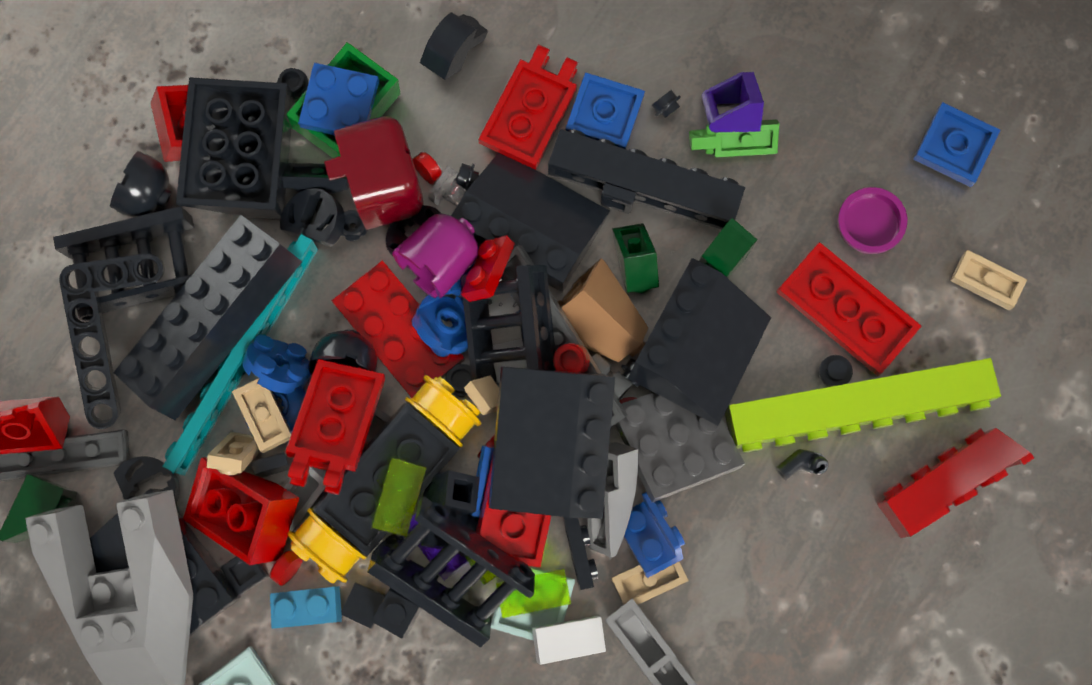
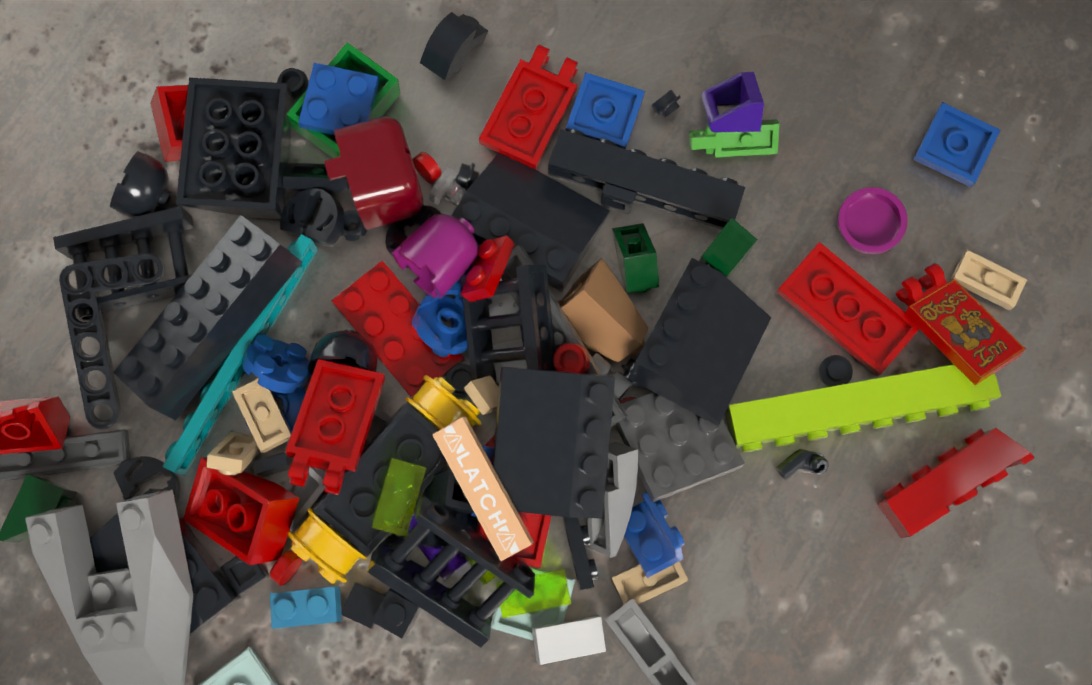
none -> light nougat tile [433,417,534,561]
none -> red tile [896,263,1026,386]

